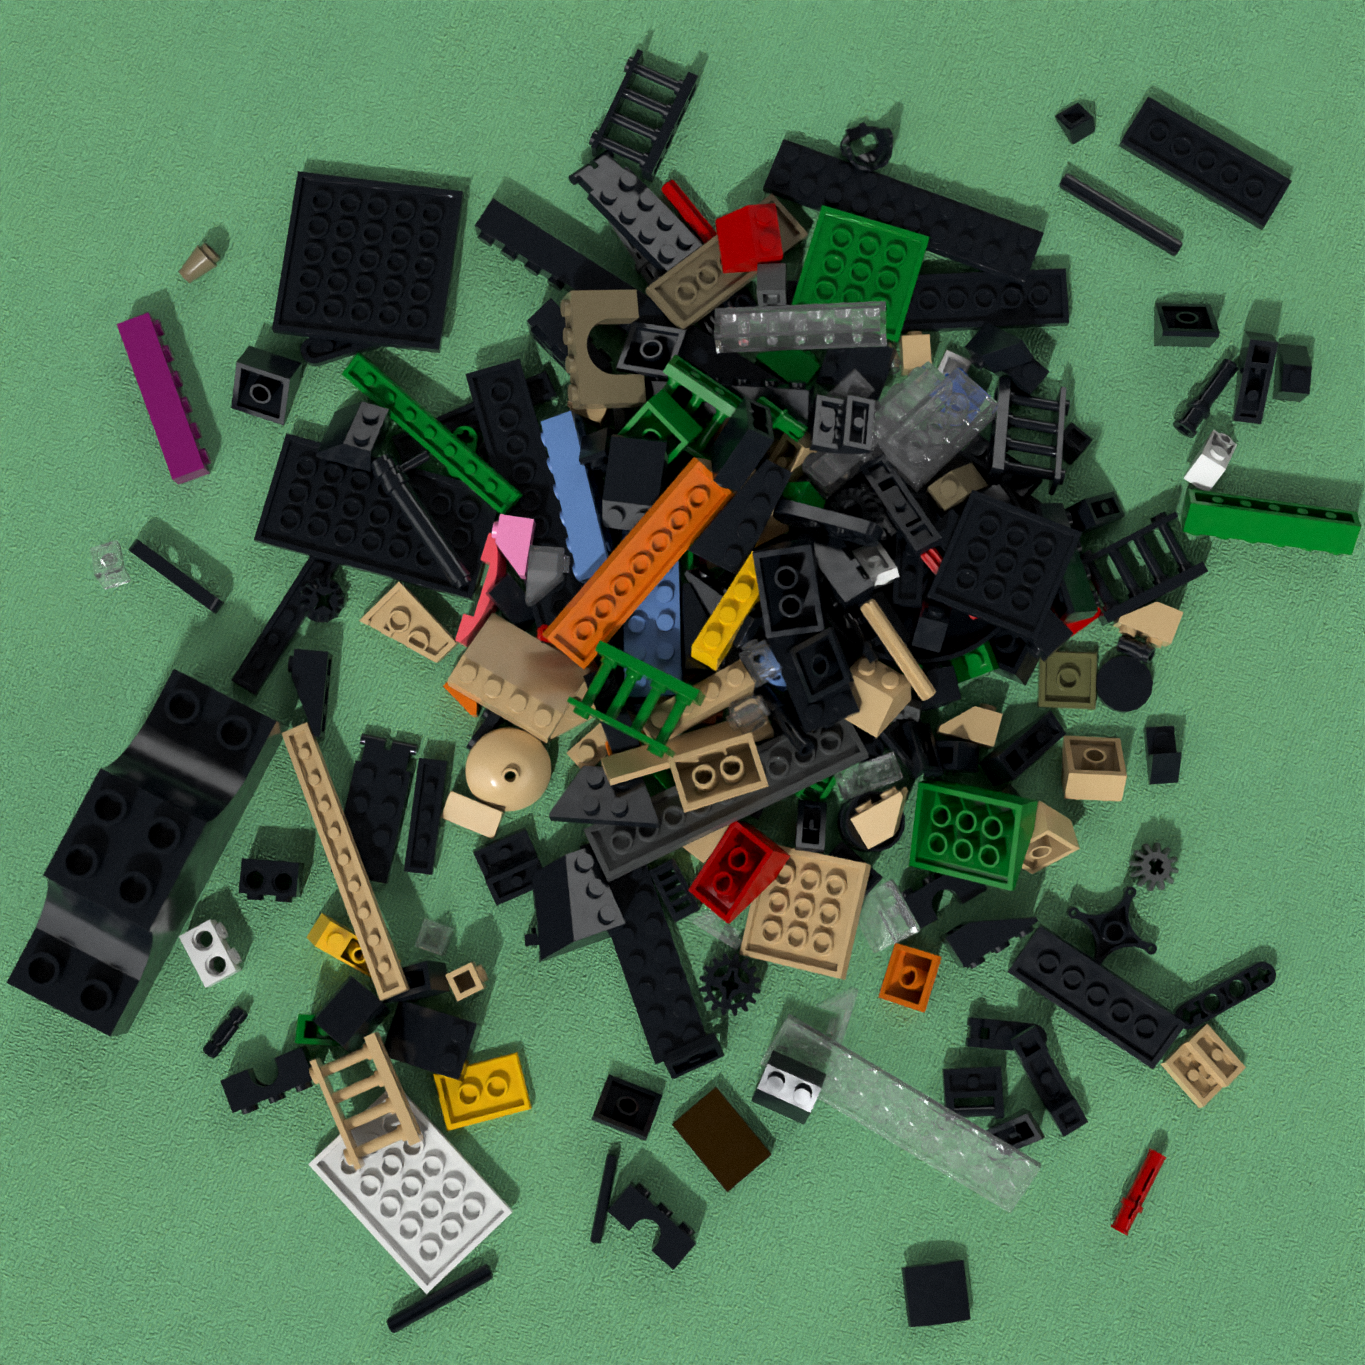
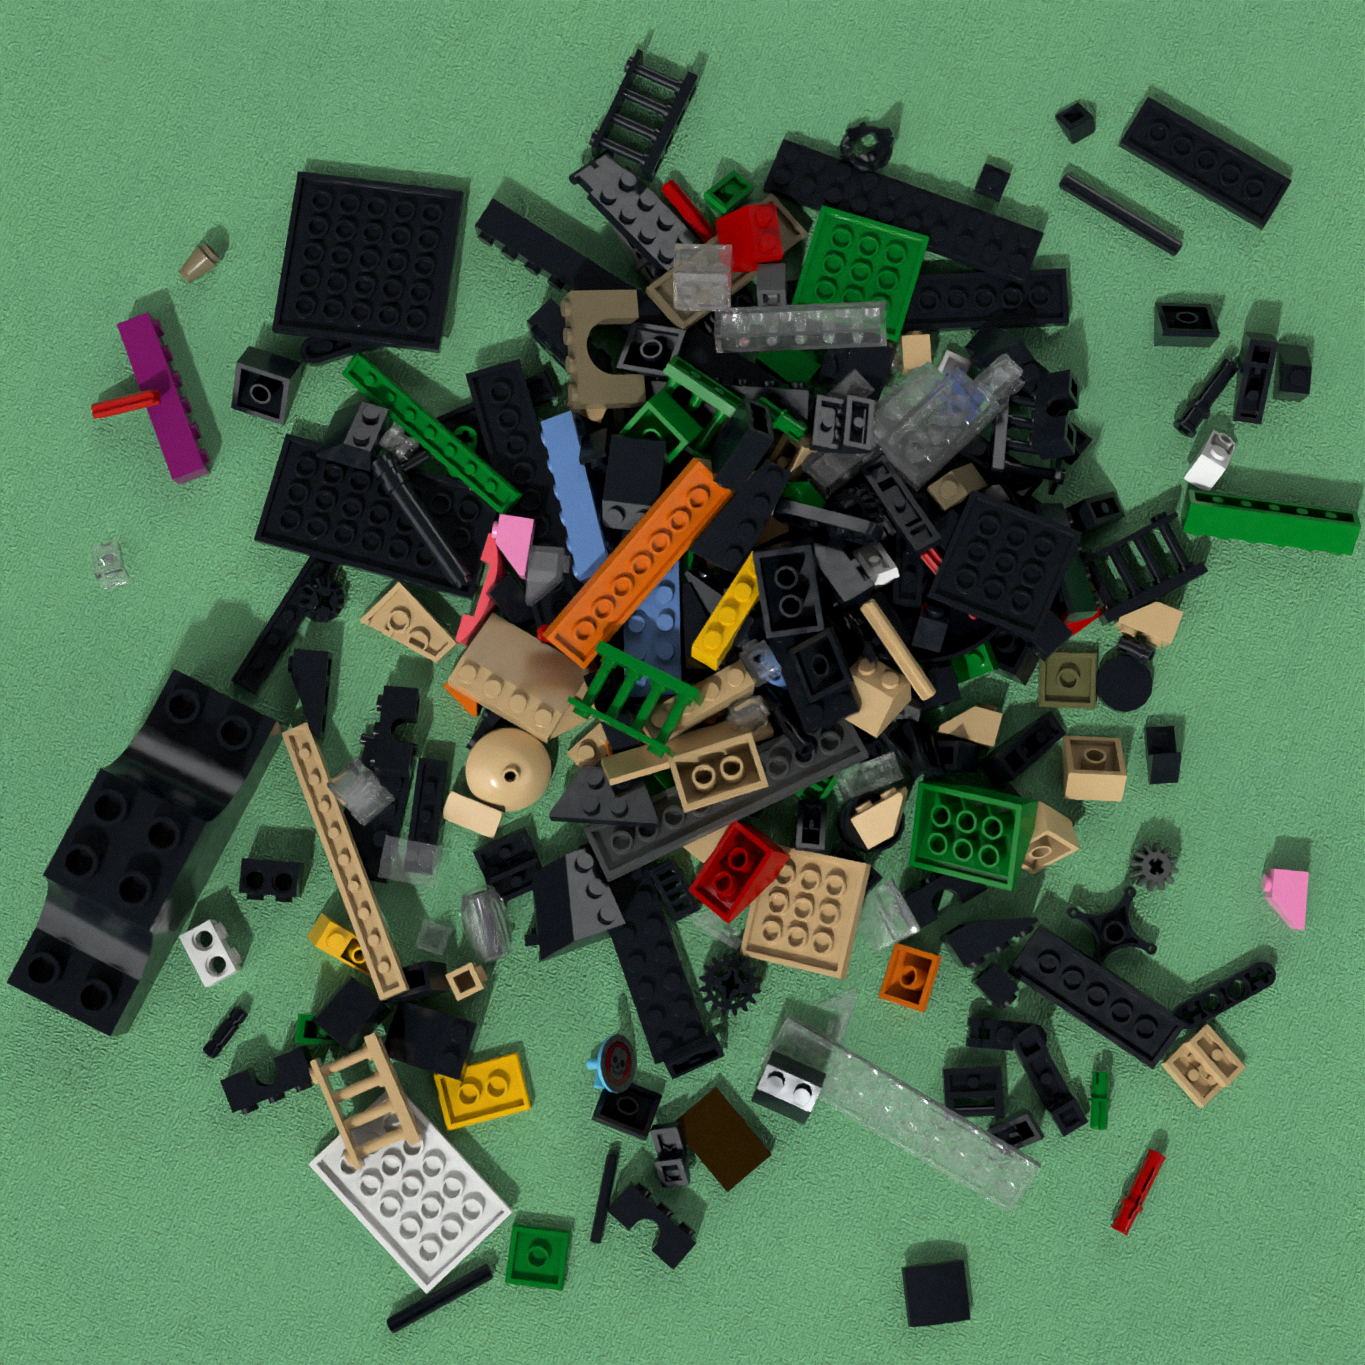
black beam [128,538,224,614] -> none
none -> red axle [91,389,161,418]
none -> clear brick [327,757,395,826]
none -> black arch [370,685,420,778]
none -> clear plate [377,836,444,888]
none -> clear wheel [379,424,419,464]
none -> clear piece [461,885,512,962]
none -> green tile [505,1223,571,1291]
none -> shield [586,1034,636,1093]
none -> black slope [650,1122,690,1188]
none -> clear slope [673,243,733,312]
none -> green slope [703,170,755,217]
none -> black brick [971,962,1019,1009]
none -> clear slope [972,354,1025,402]
none -> black plate [974,163,1011,202]
none -> black arch [1029,369,1080,460]
none -> green axle [1088,1071,1112,1130]
none -> bright pink slope [1261,869,1309,930]

